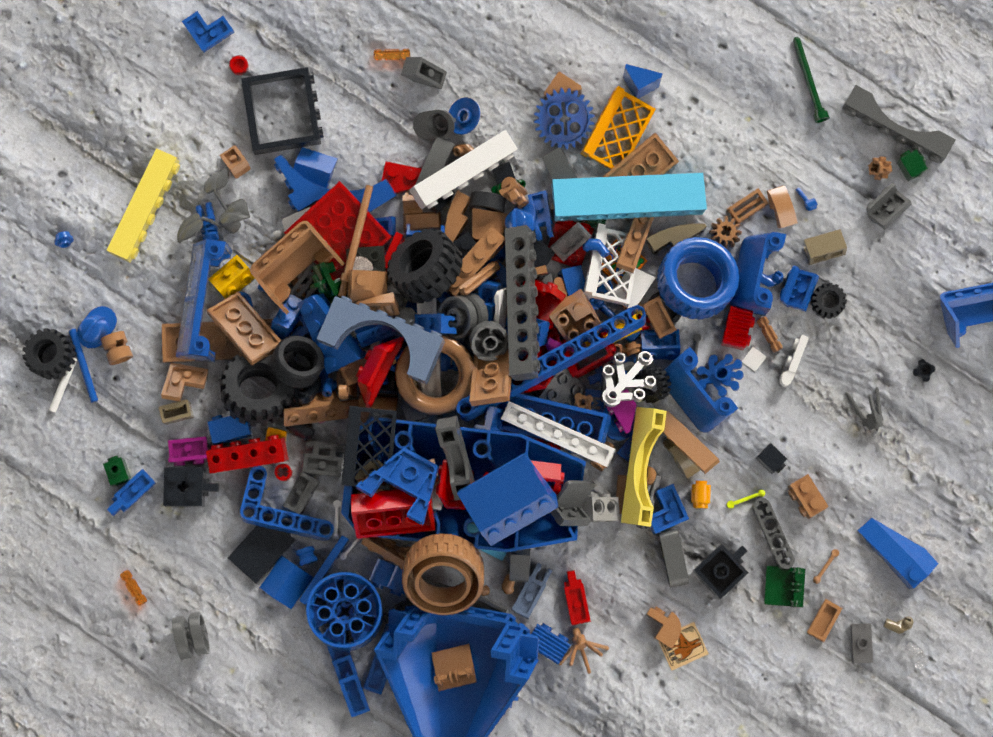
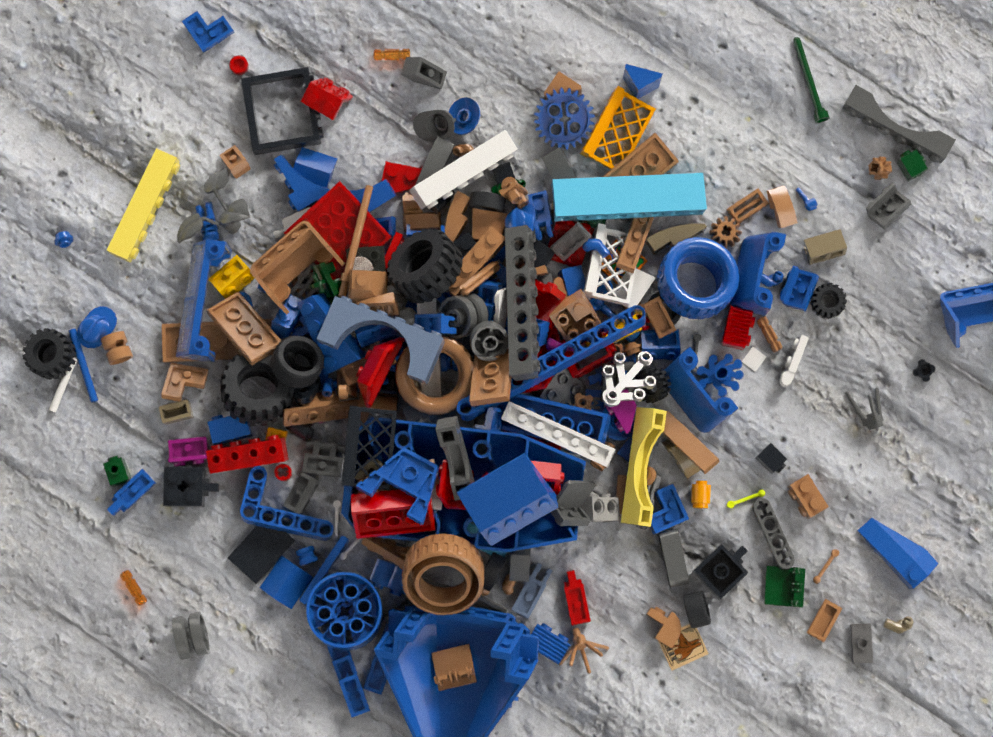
none -> red bracket [301,77,353,120]
none -> black tyre [483,552,507,592]
none -> black tyre [684,591,711,628]

